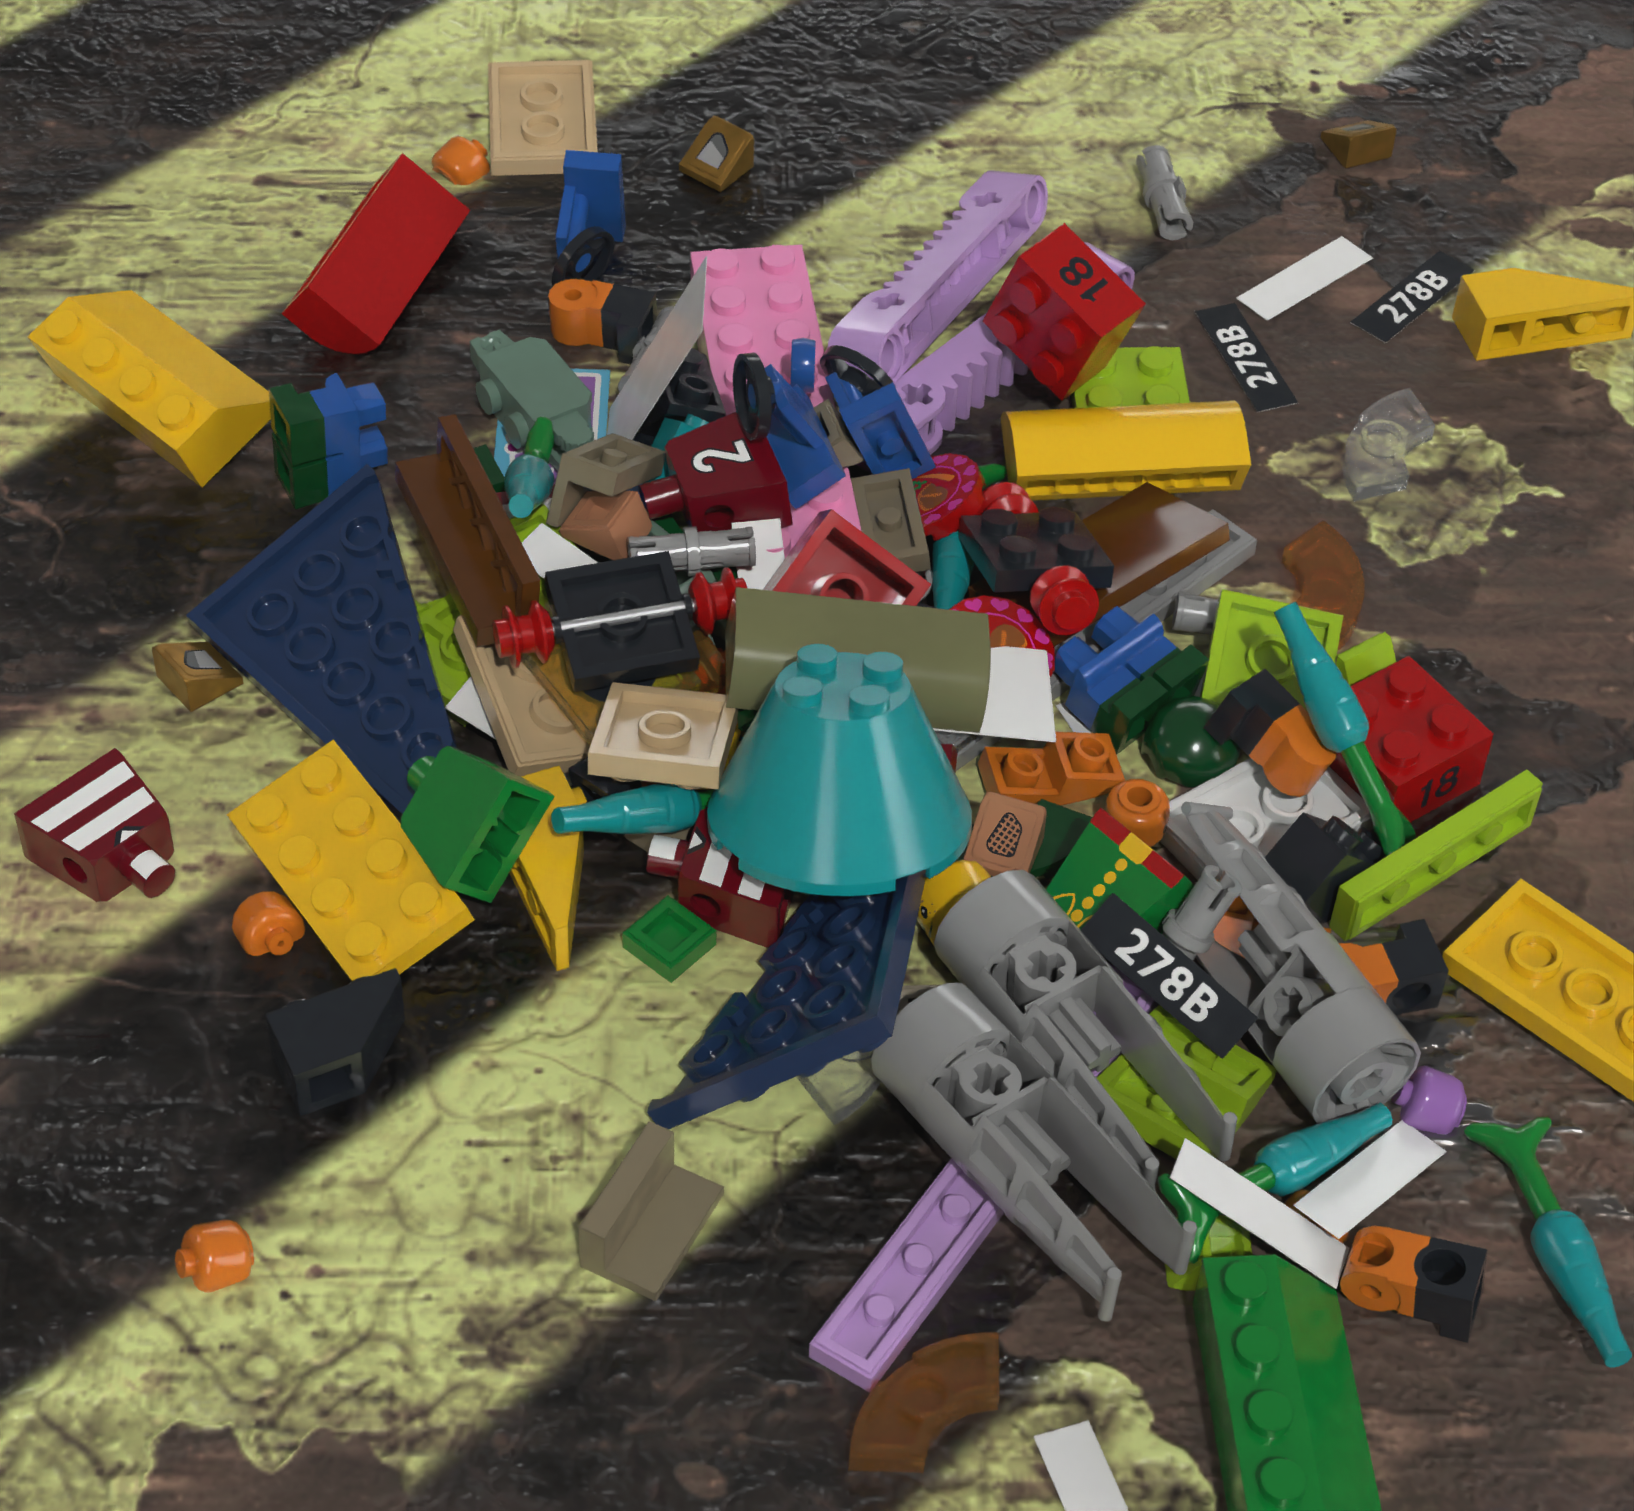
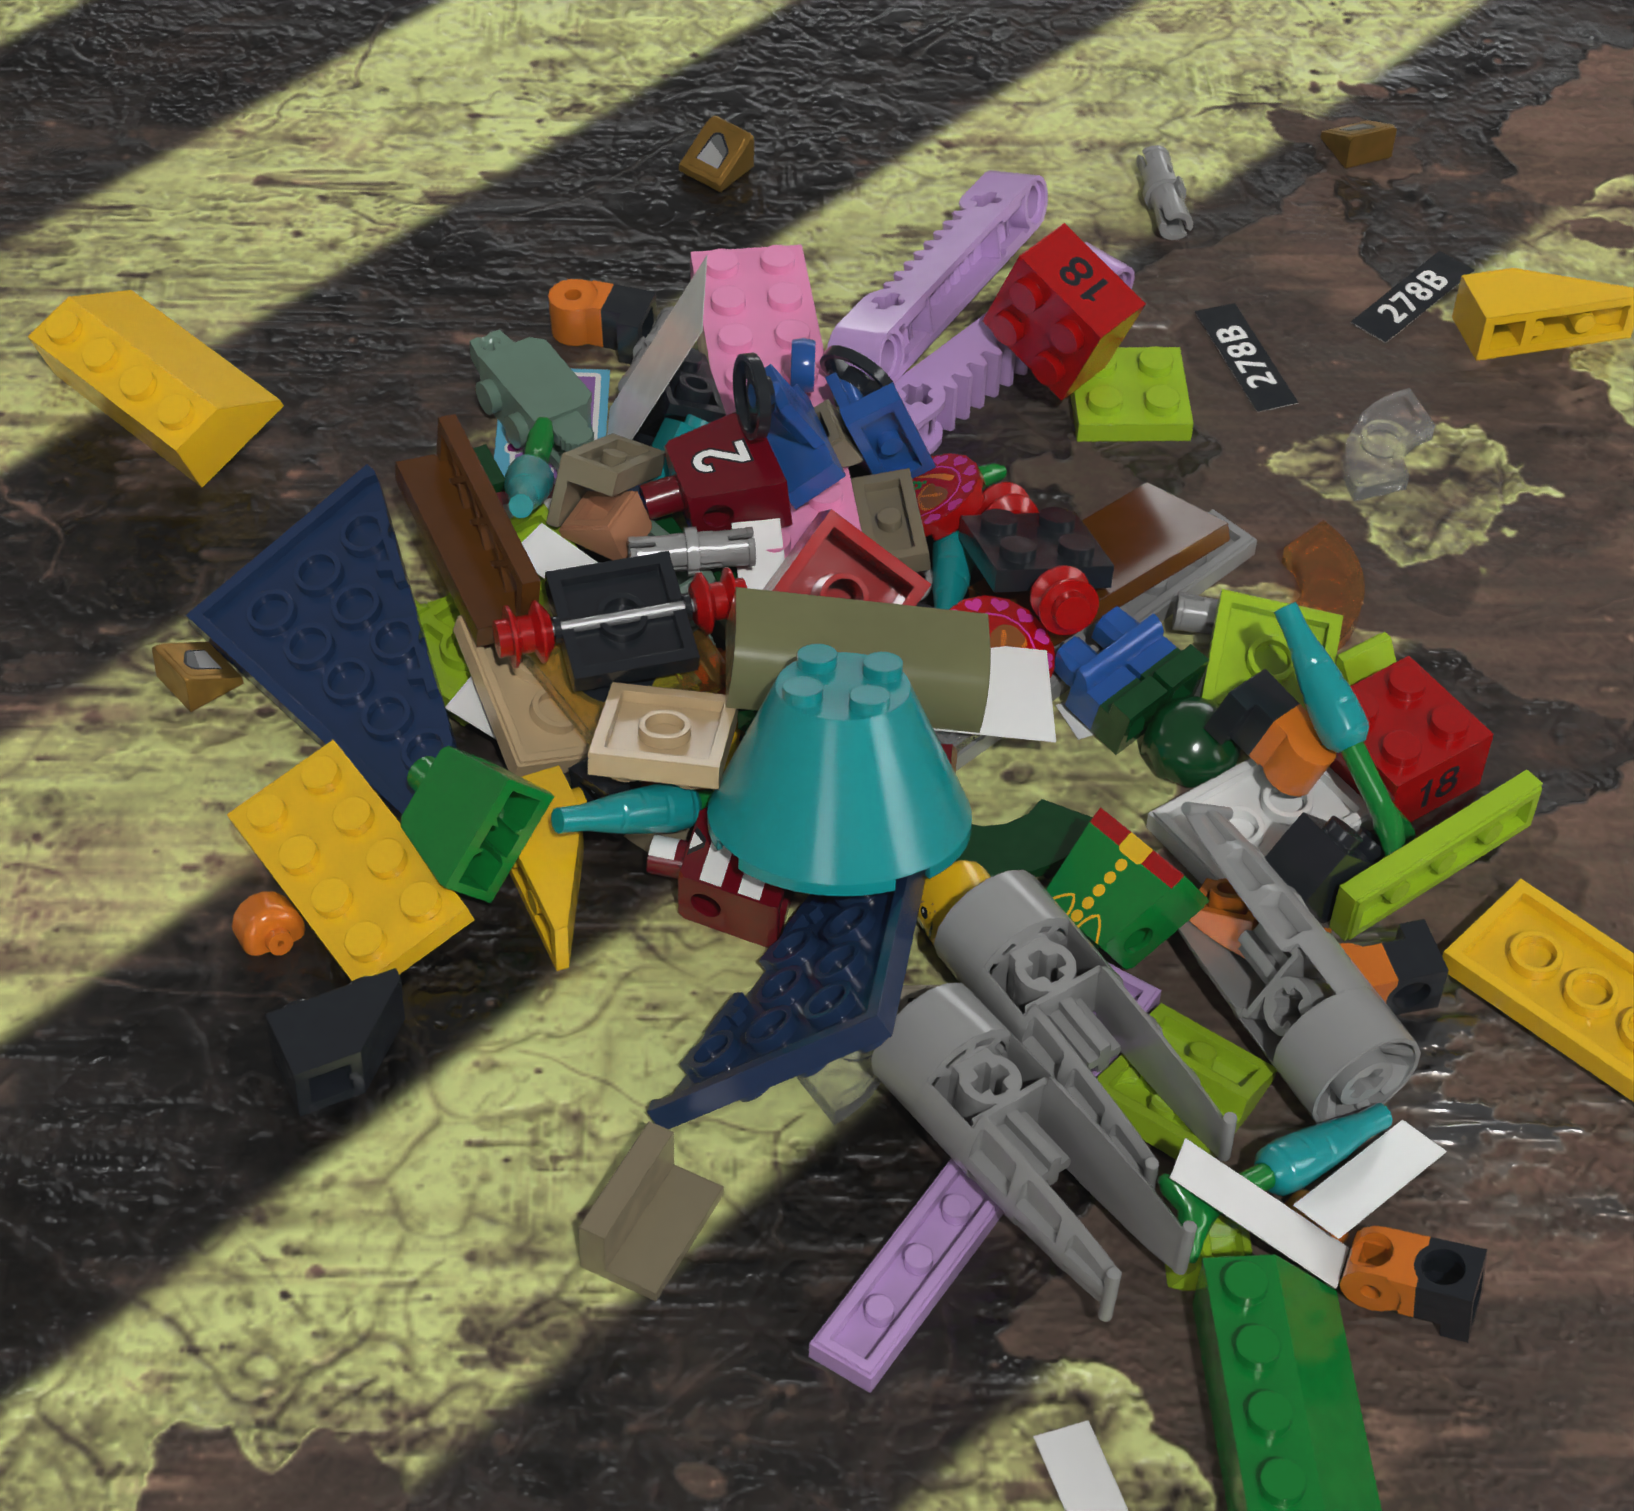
dark red torso [14,748,175,902] -> none
orange piece [175,1219,254,1293] -> none
hips [269,373,388,510] -> none
red brick [281,153,470,354] -> none
orange piece [432,136,490,185] -> none
tan tile [488,60,598,176] -> none
blue piece [552,150,626,286] -> none
green tile [622,895,717,983] -> none
clear orange tile [848,1332,1000,1473] -> none
nougat slope [963,792,1047,876] -> none
orange slope [977,732,1125,806] -> none
yellow brick [1001,400,1251,501] -> none
black sticker [1080,893,1258,1059] -> none
orange piece [1105,779,1170,847] -> none
light grey pin [1162,865,1242,961] -> none
white sticker [1236,236,1373,321] -> none
medium lavender piece [1391,1066,1467,1134] -> none
teal piece [1464,1117,1632,1368] -> none

